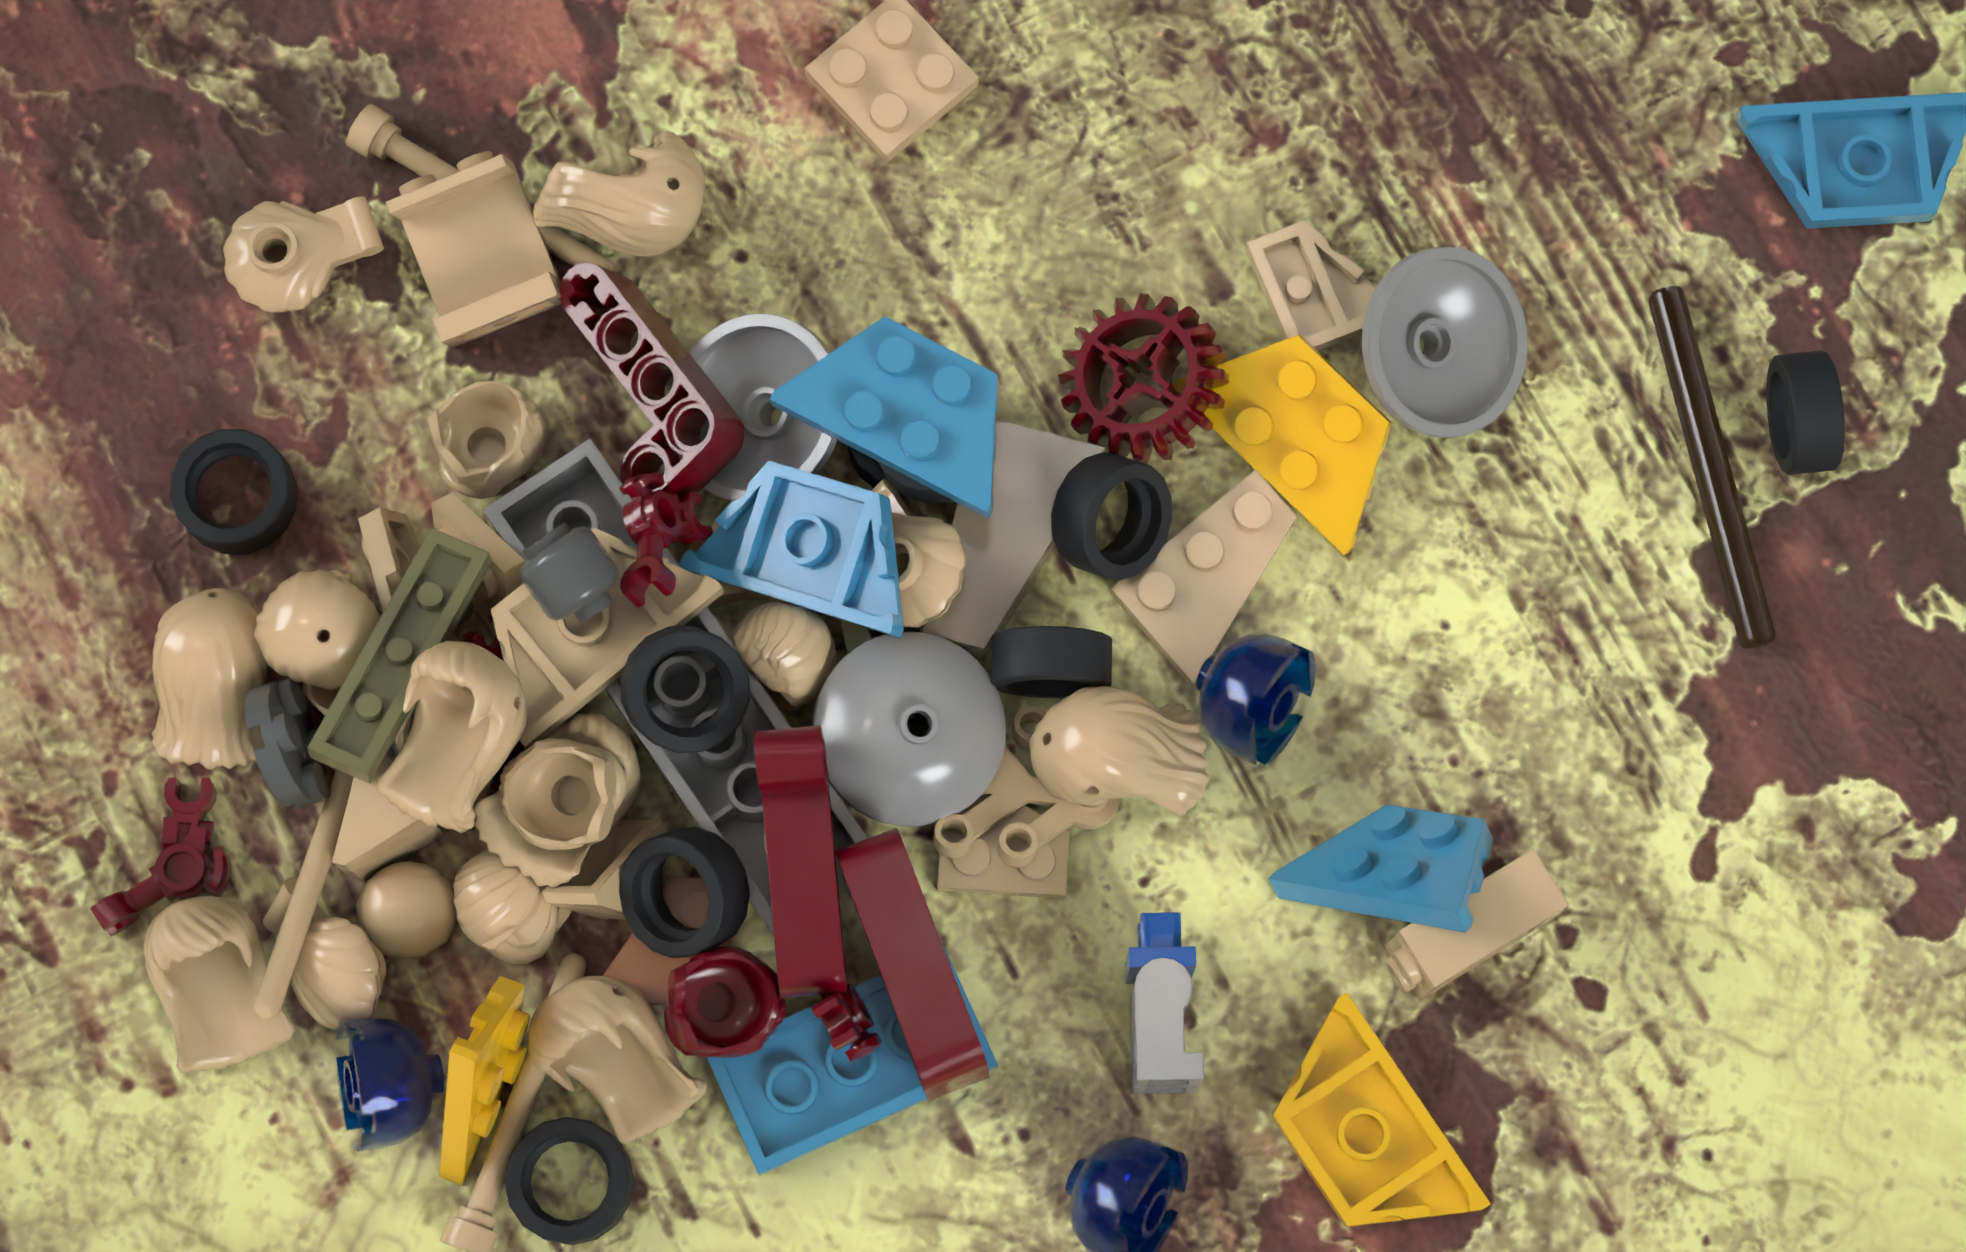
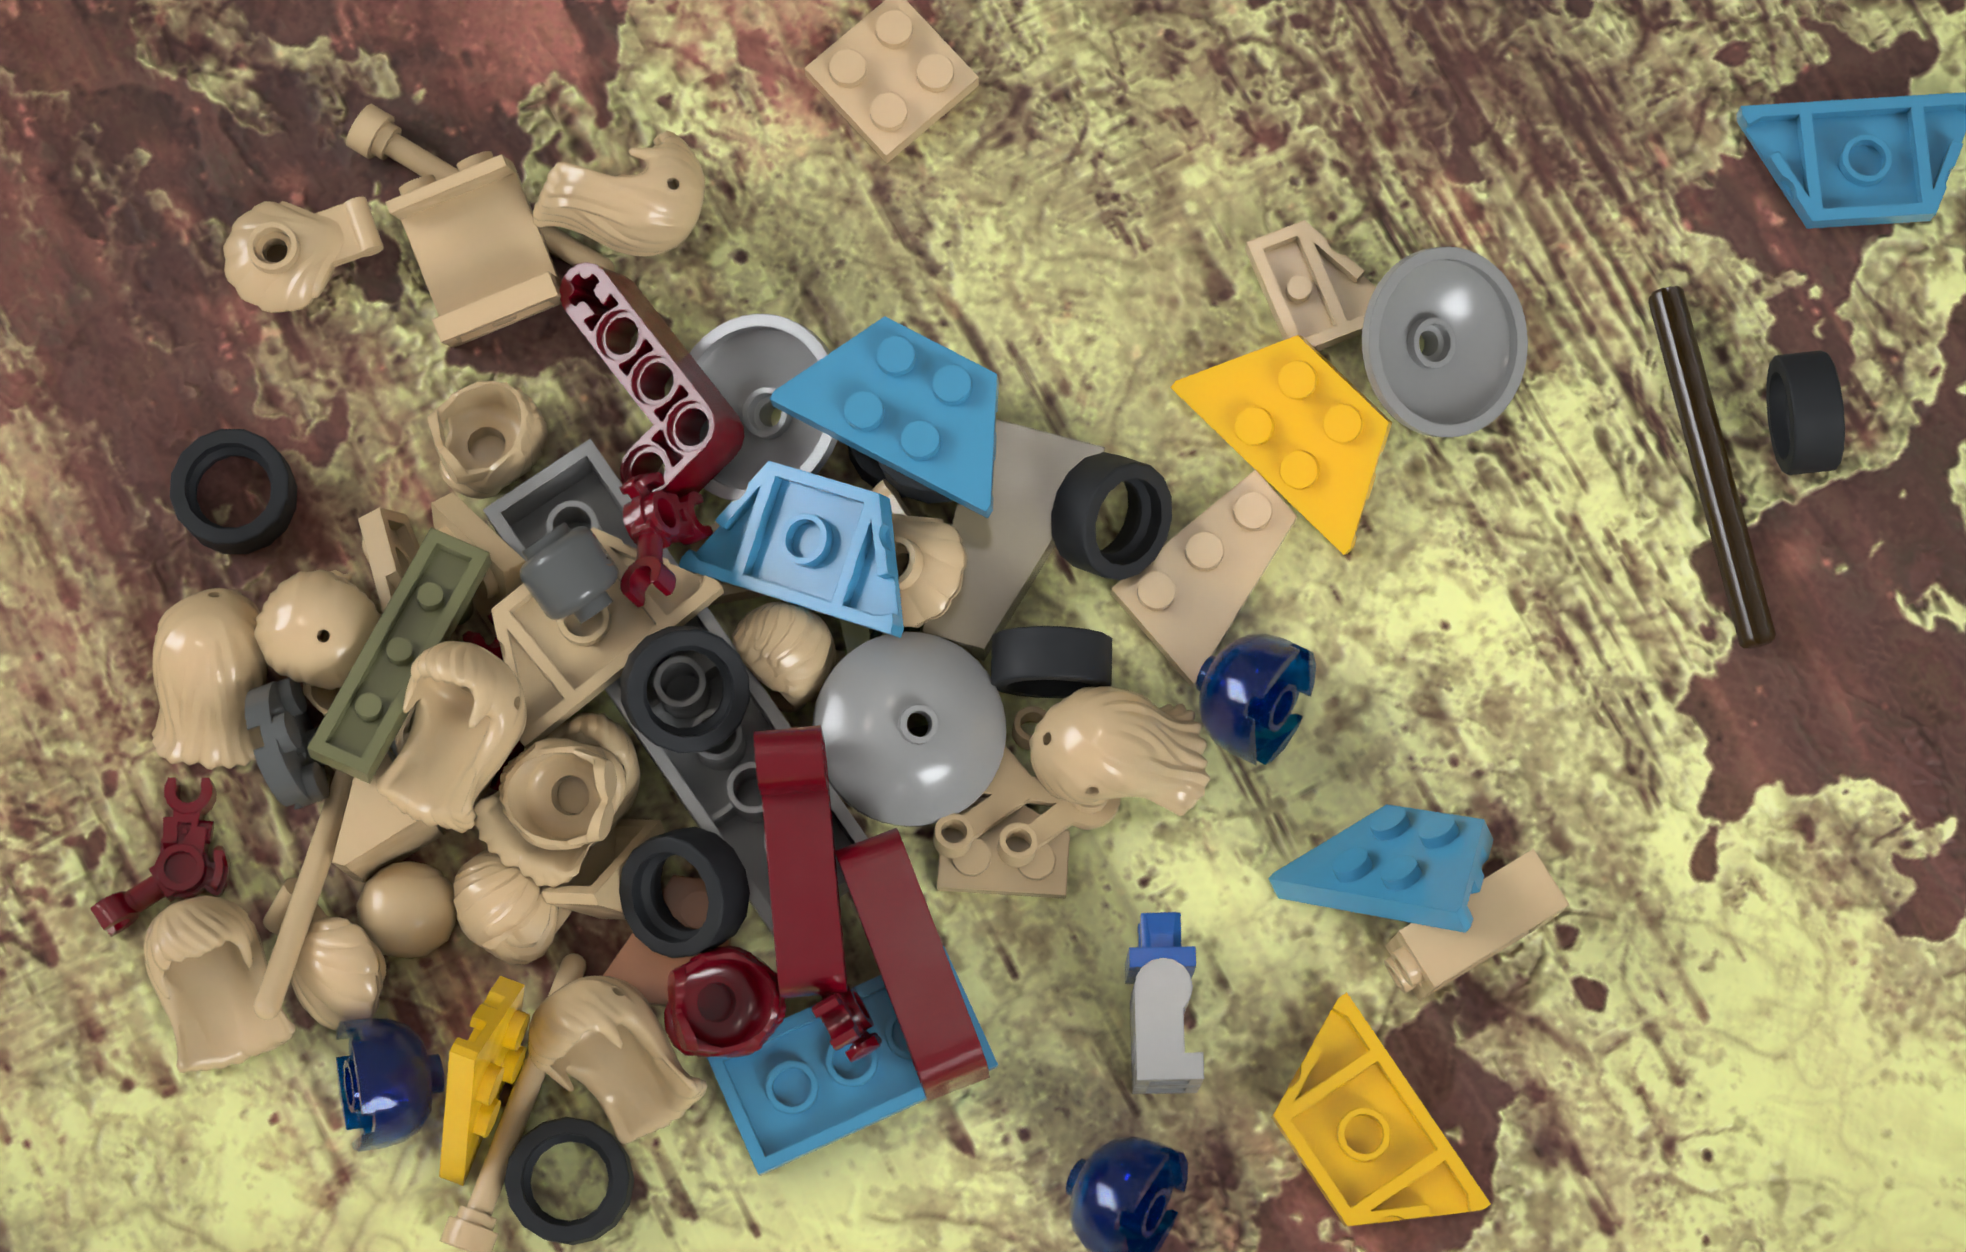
dark red gear [1058,293,1229,464] -> none

